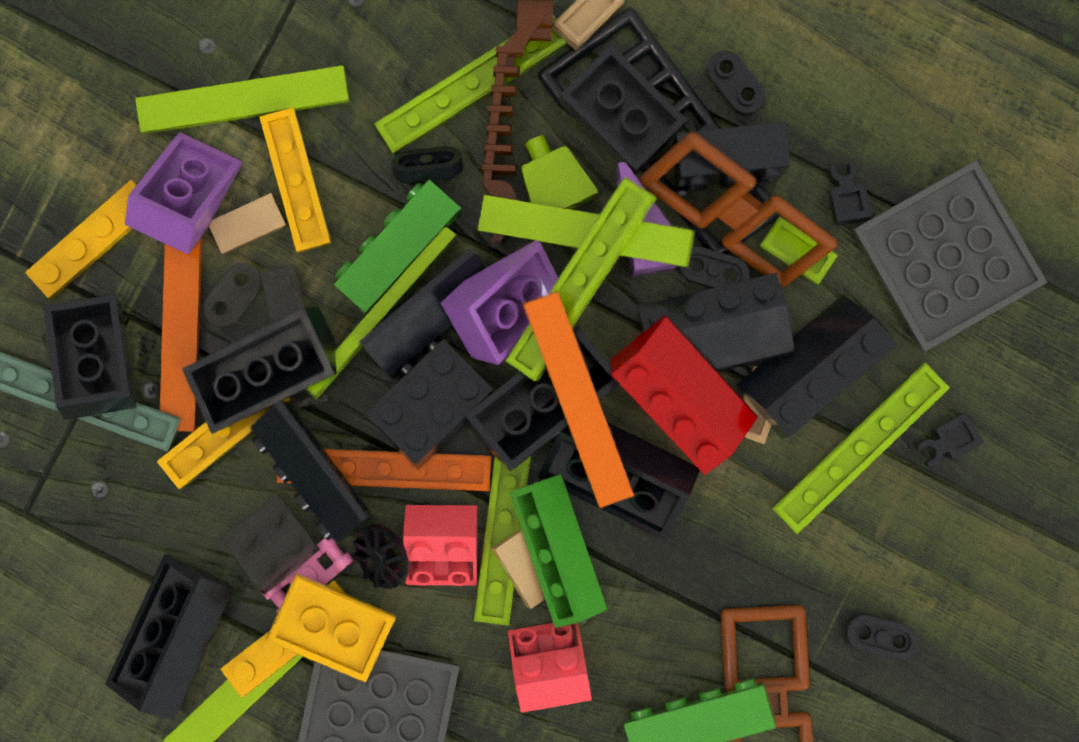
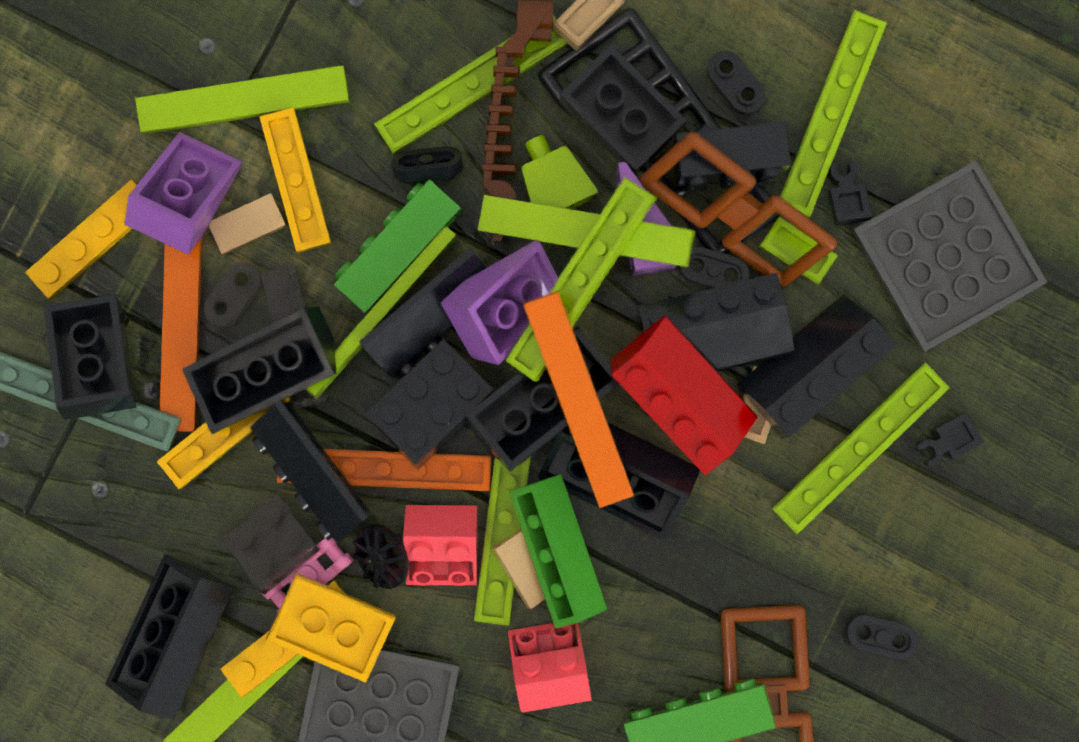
none -> lime tile [780,10,887,218]

